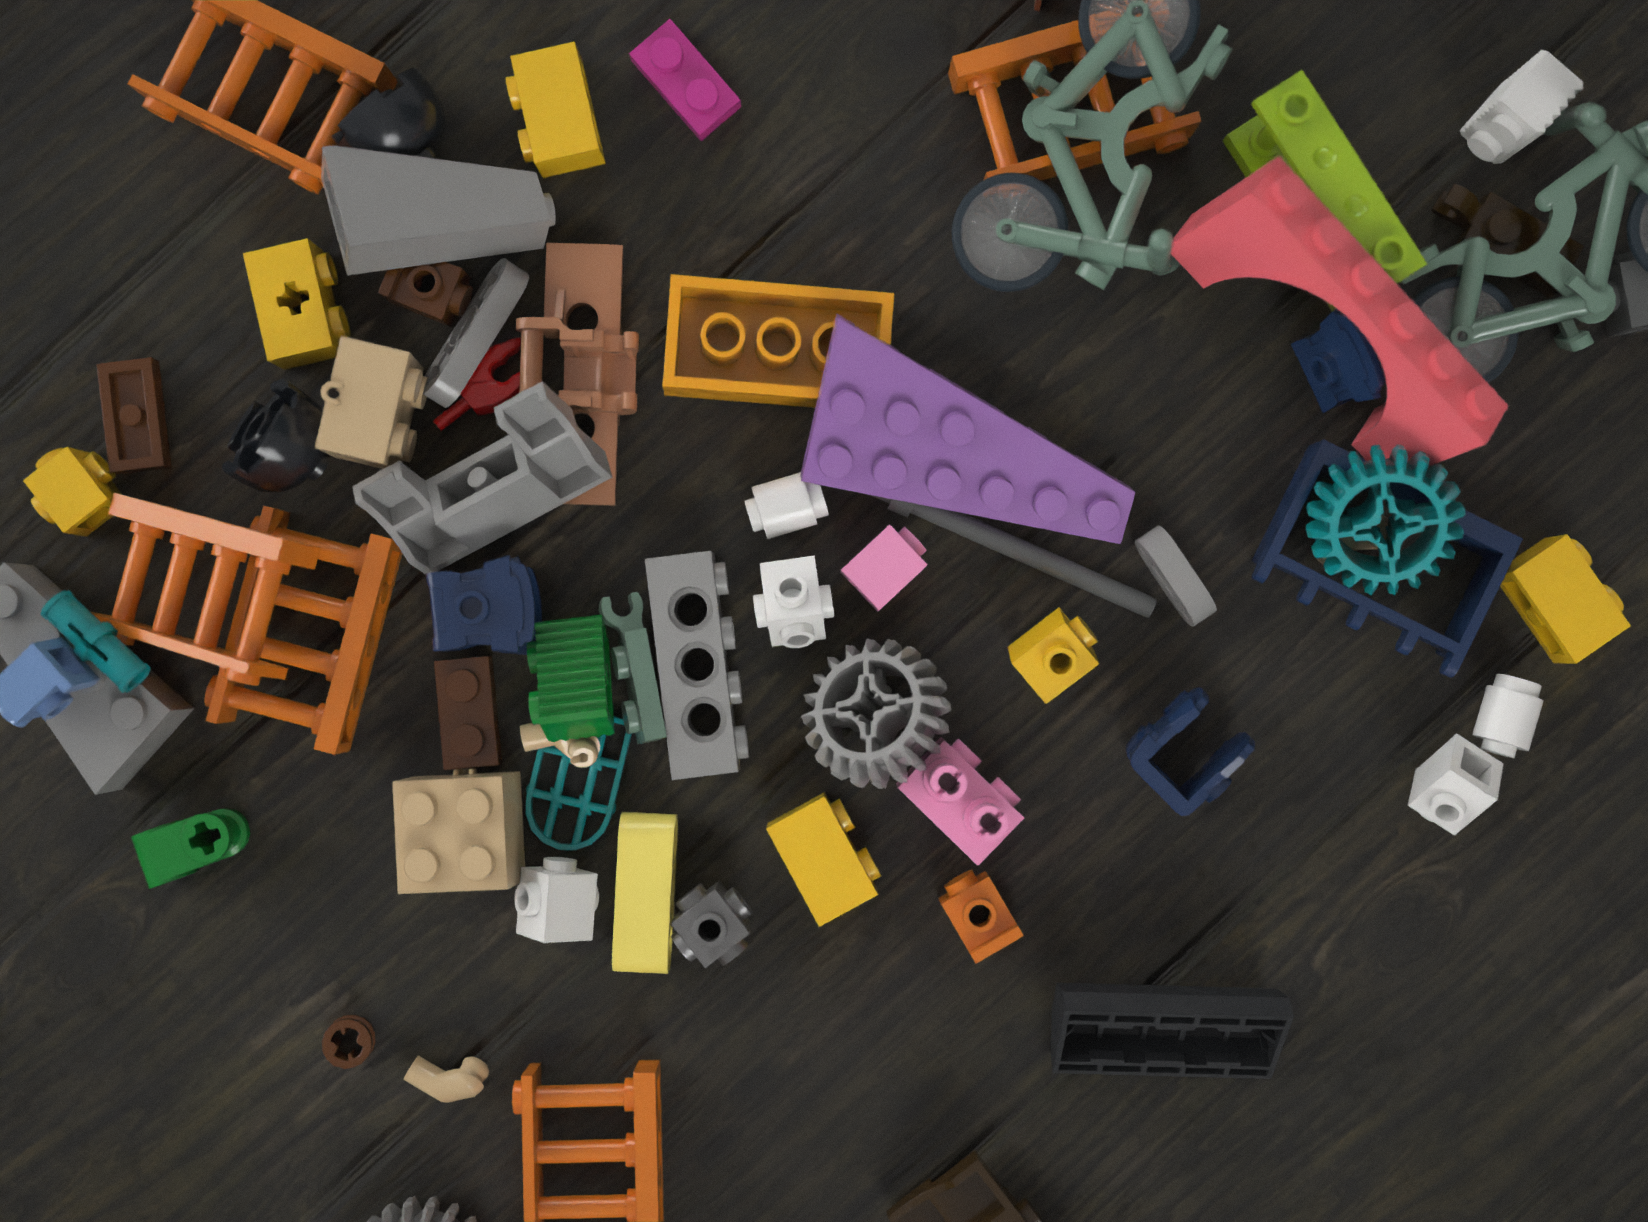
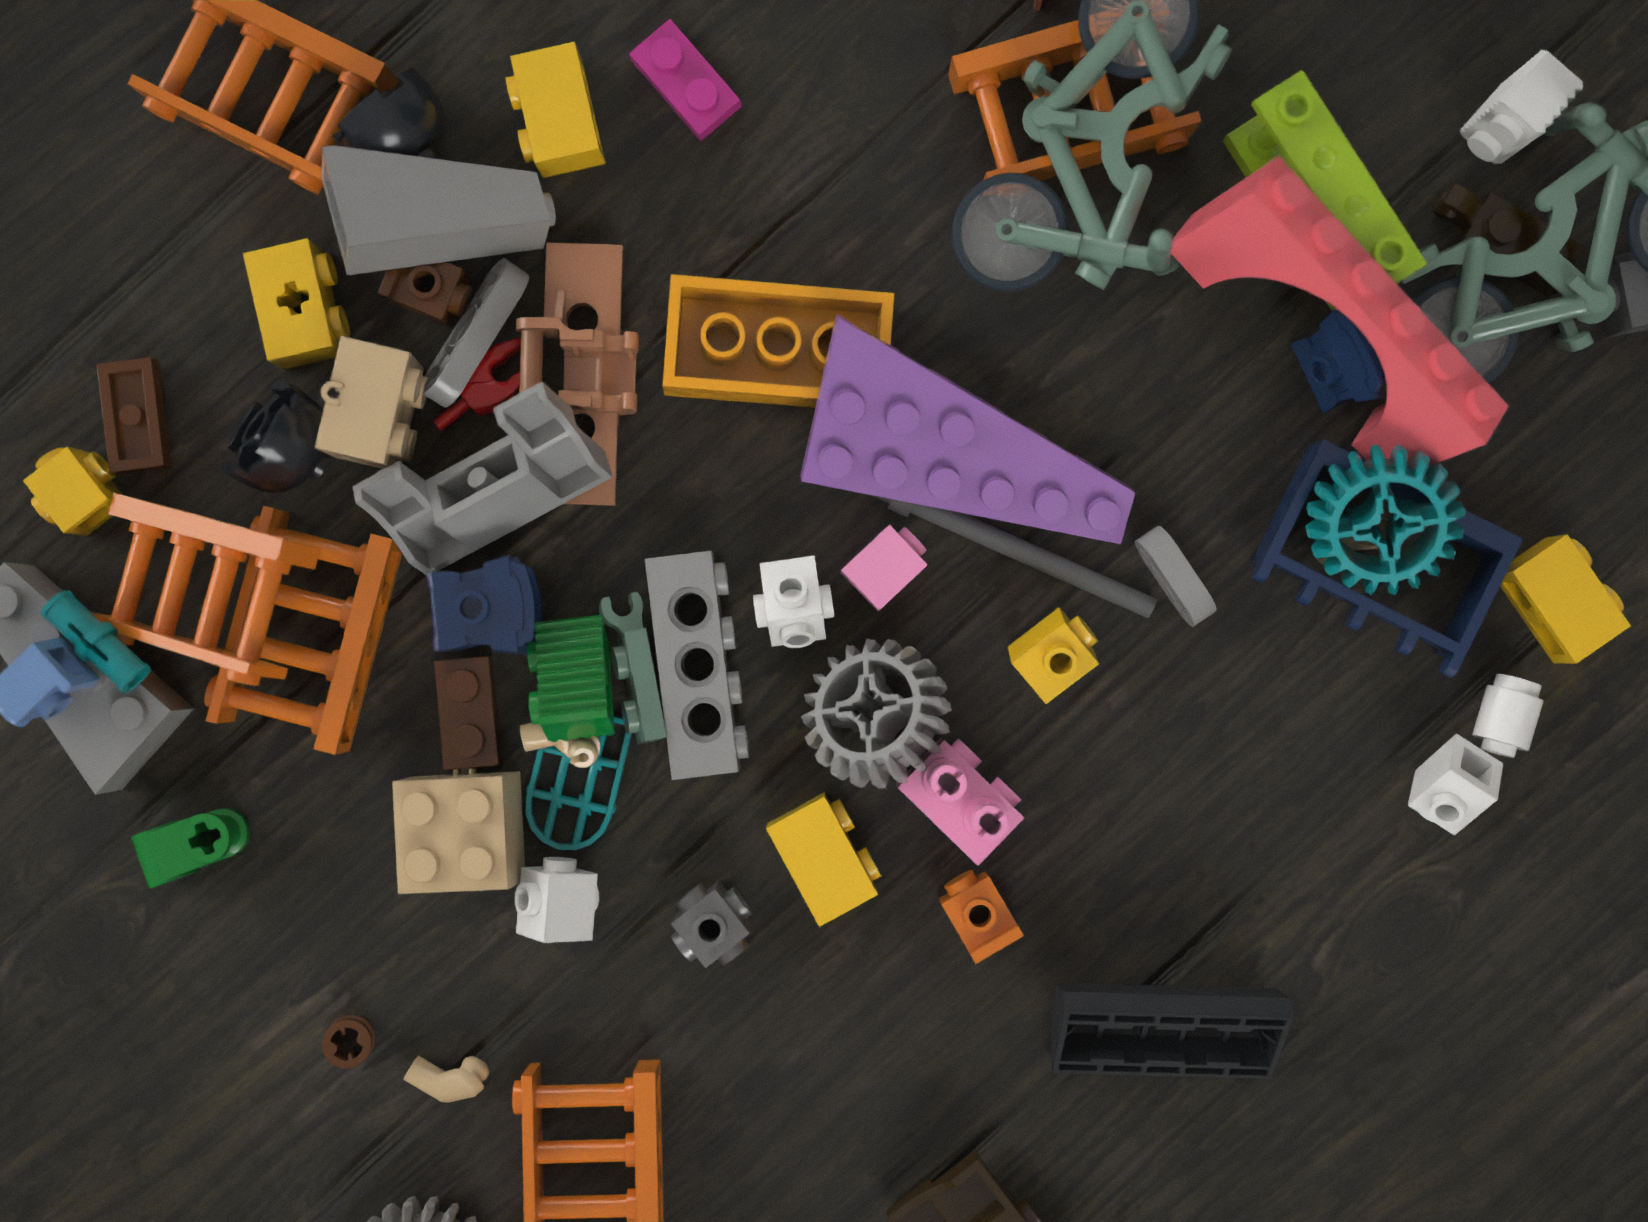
light yellow beam [612,812,678,974] -> none
white brick [744,472,829,539] -> none
dark blue piece [1125,687,1255,816] -> none

